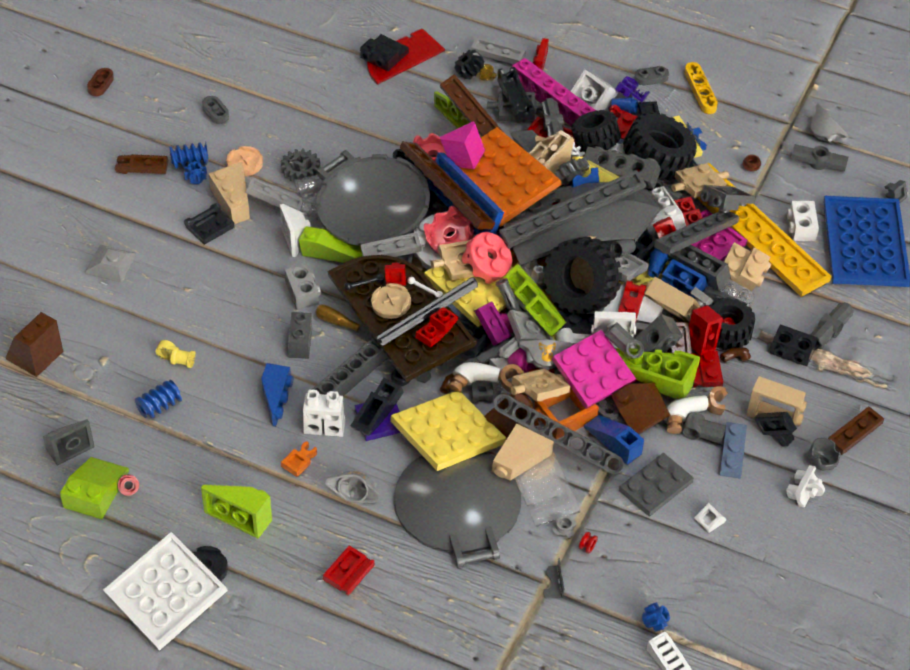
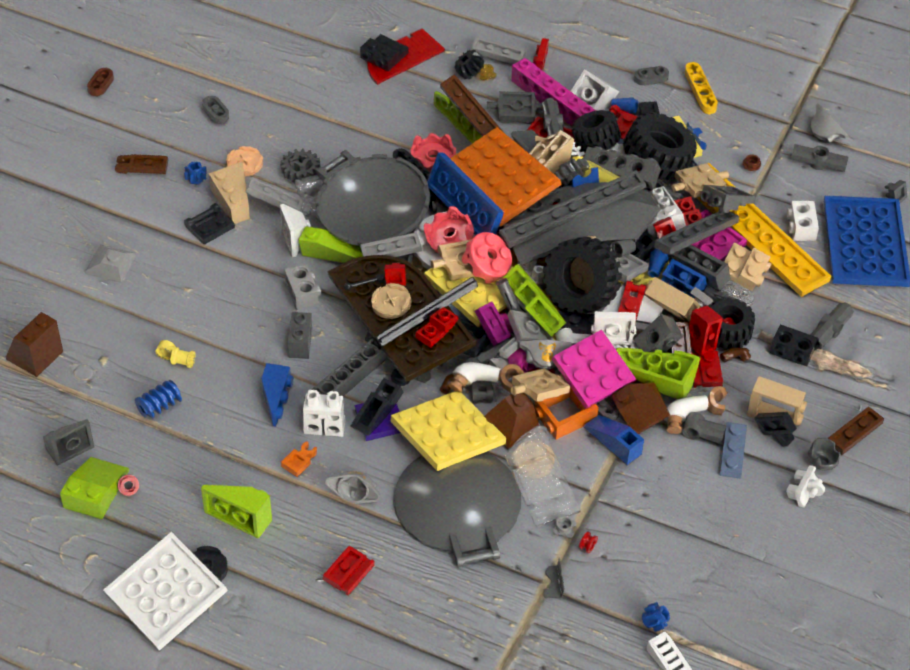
blue piece [169,142,208,169] -> none
pearl gold piece [315,304,361,332] -> none
reddish brown plate [399,141,495,230] -> none
white hinge [407,277,443,299] -> none
dark pink slope [440,121,485,169] -> none
tan slope [492,424,554,481] -> none
dark grey beam [493,394,624,474] -> none
black piece [497,67,535,123] -> none
dark grey piece [605,322,644,359] -> none
dark purple piece [615,76,650,102] -> none
dark grey plate [619,452,694,517] -> none
white slope [694,503,727,533] -> none

